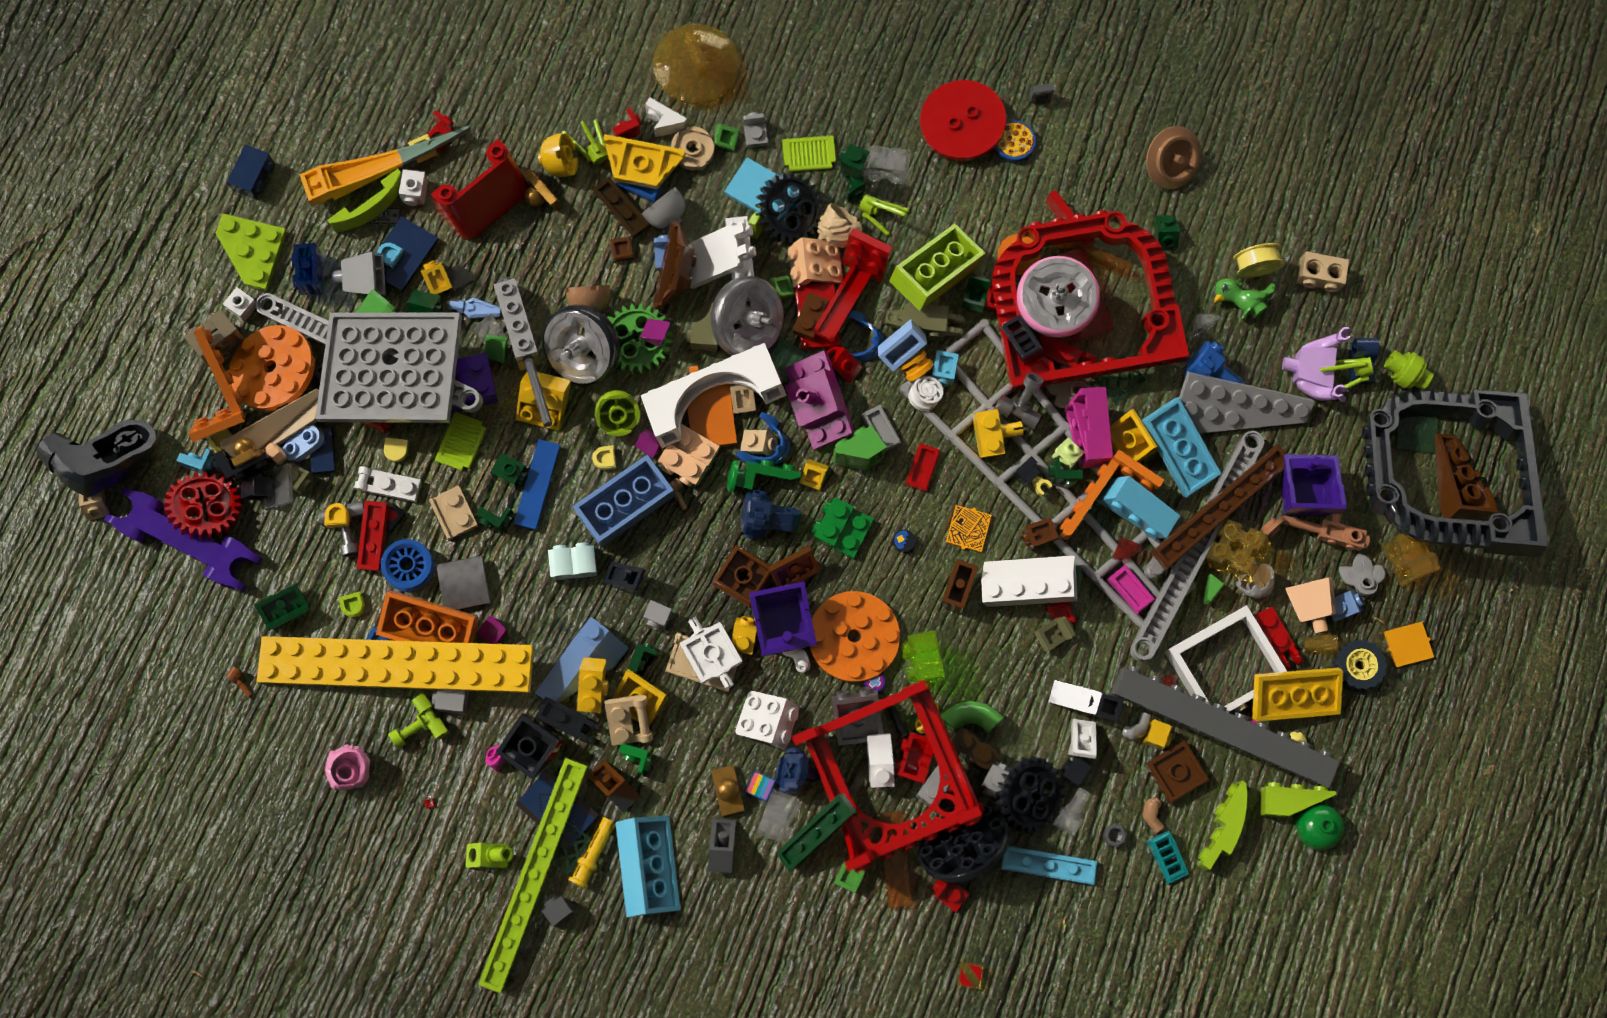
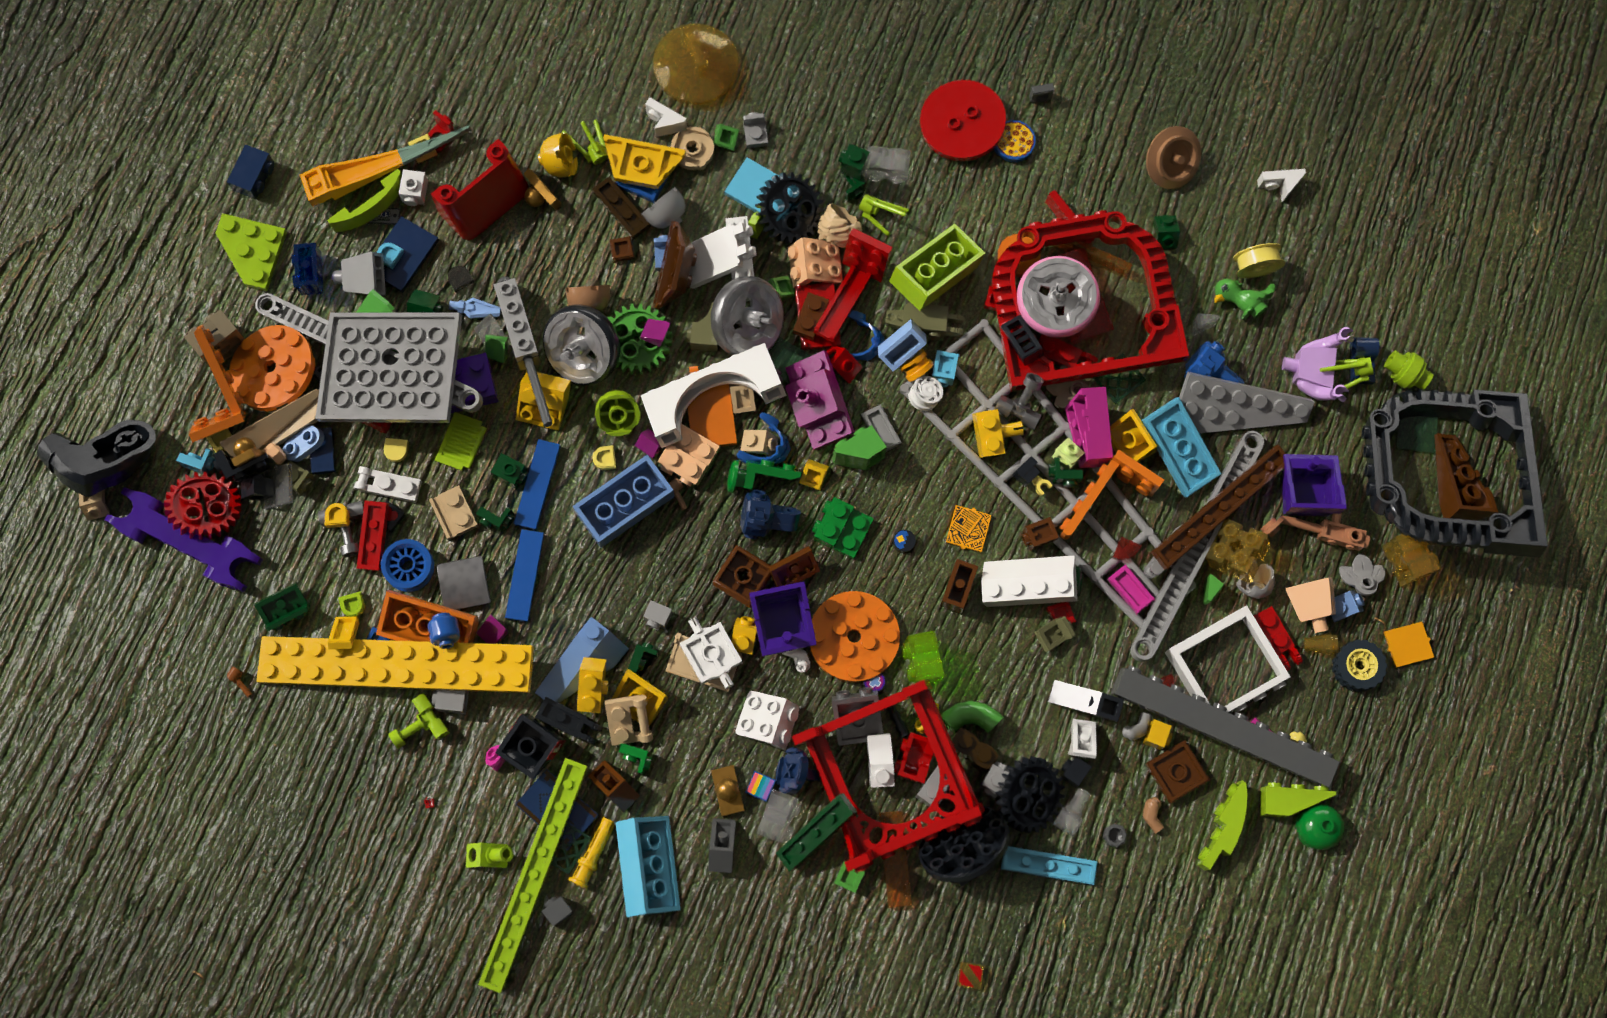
white plate [223,287,256,322] -> none
bright pink hair [325,744,370,791] -> none
yellow bracket [420,260,452,294] -> none
light aqua brick [548,542,597,580] -> none
black slope [603,562,646,595] -> none
red bracket [612,108,642,139] -> none
lime window [782,136,836,172] -> none
red tile [905,443,940,492] -> none
red bracket [932,880,969,912] -> none
dark green bracket [961,274,991,313] -> none
medium azure wedge [1095,476,1180,539] -> none
teal slope [1146,830,1189,884] -> none
yellow plate [1252,668,1343,721] -> none
tan brick [1297,251,1349,292] -> none
none -> yellow tile [327,616,359,649]
none -> blue head [428,613,460,649]
none -> blue tile [505,529,544,622]
none -> white slope [1257,169,1306,202]

